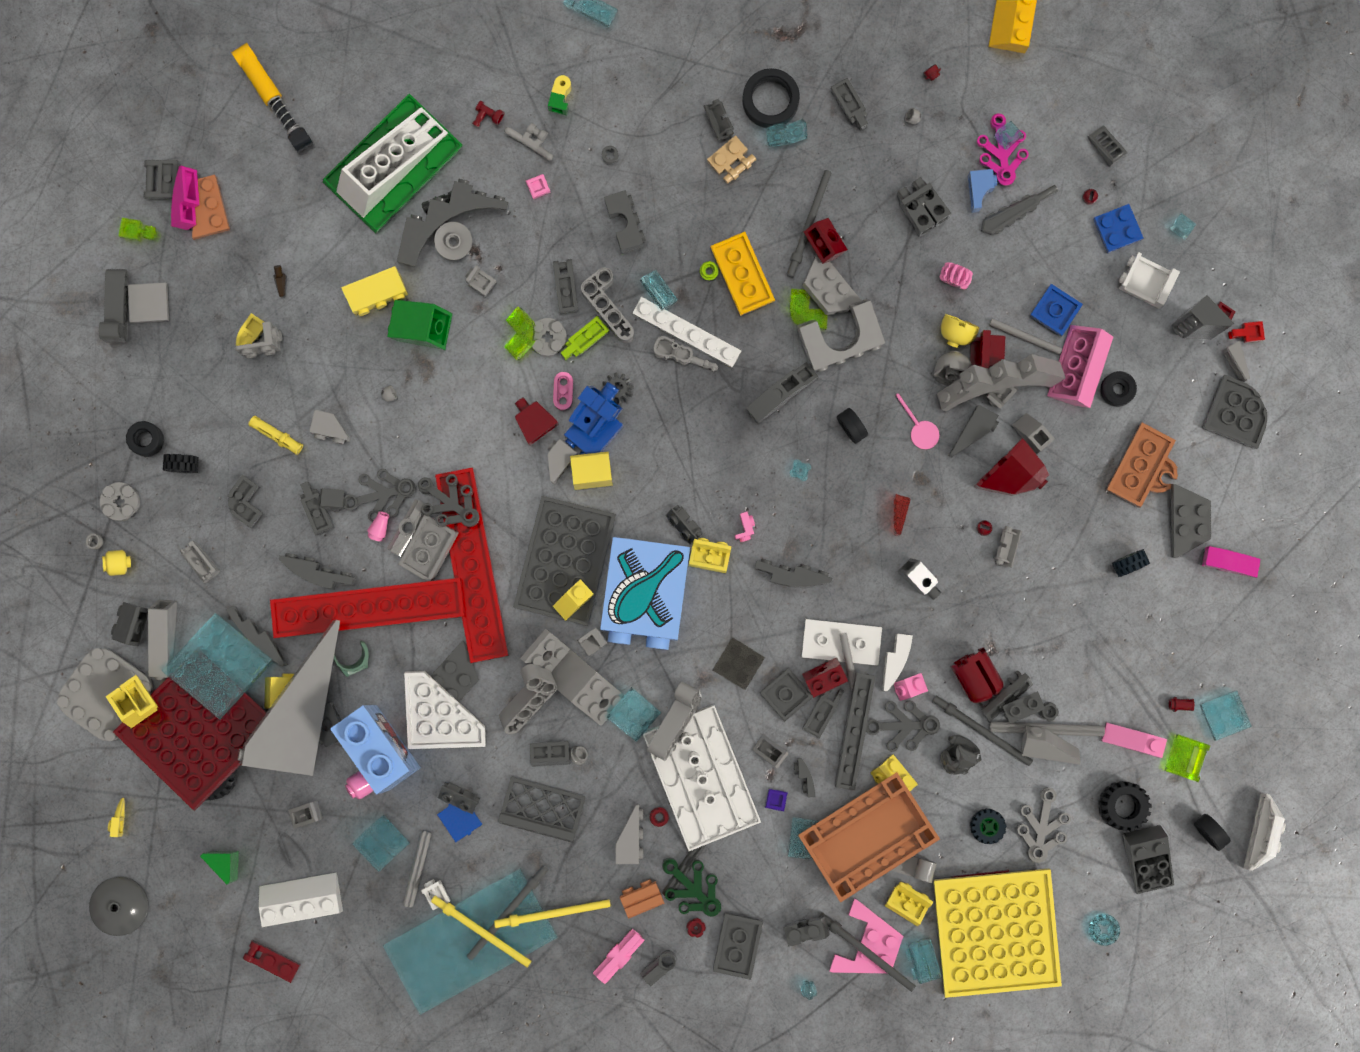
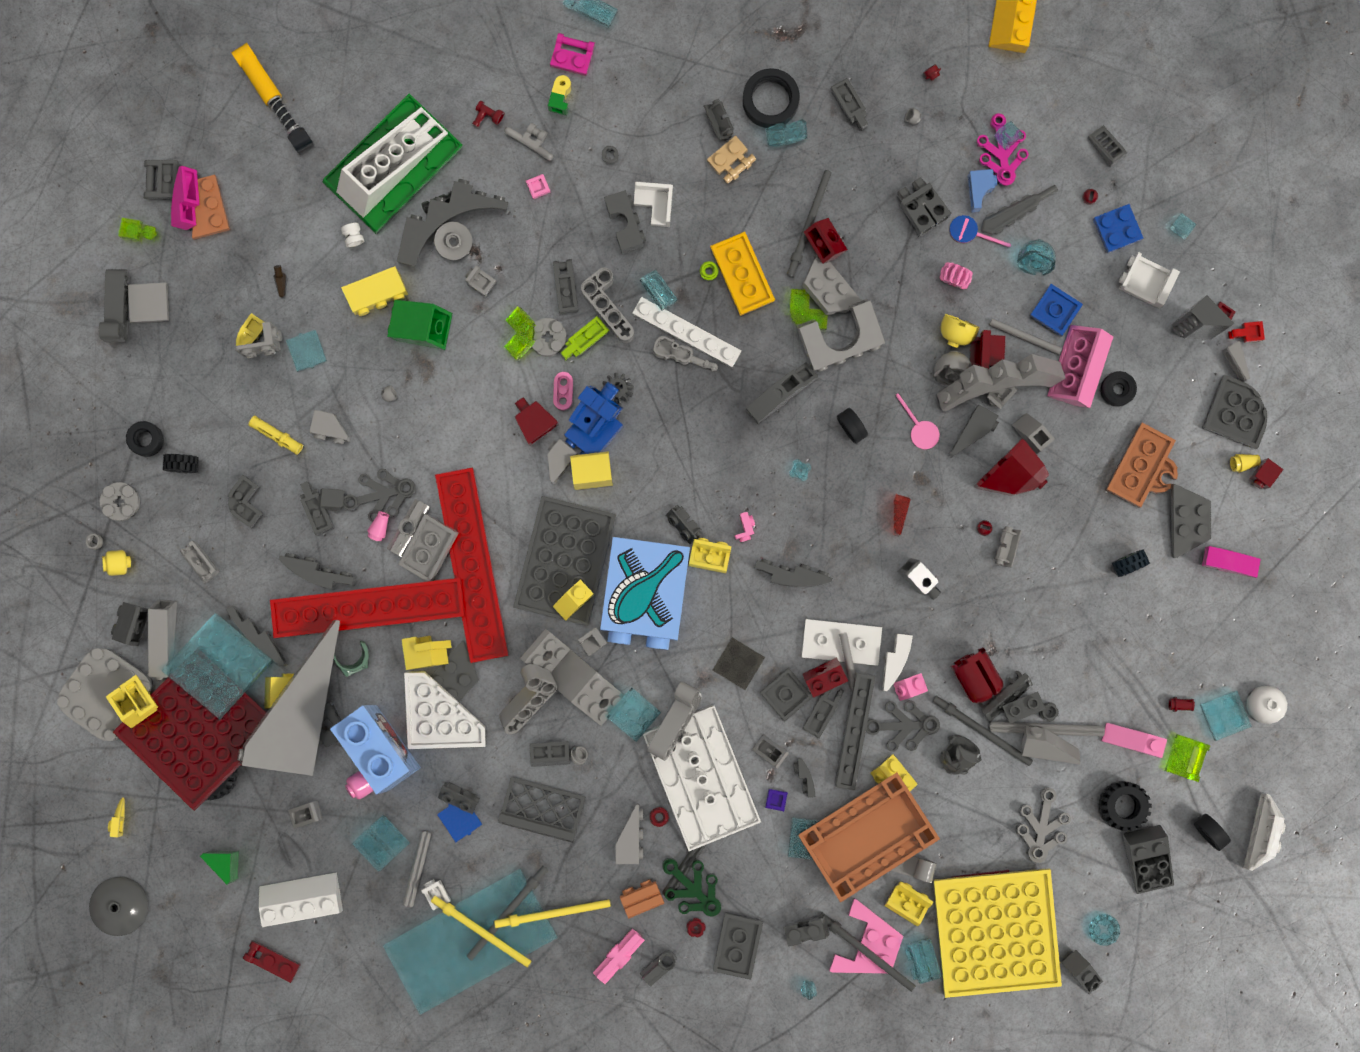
dark grey plant [418,474,479,527] -> none
black wheel [970,809,1007,844] -> none
none -> clear light blue piece [286,330,327,372]
none -> white wheel [341,223,365,247]
none -> light yellow plate [402,636,452,670]
none -> dark pink plate [550,33,595,76]
none -> white panel [634,182,673,227]
none -> blue piece [949,215,1011,247]
none -> clear light blue cylinder [1017,239,1056,275]
none -> dark grey slope [1062,950,1103,994]
none -> light yellow cone [1230,454,1261,473]
none -> white cylinder [1246,686,1288,724]
none -> dark red brick [1250,458,1284,489]

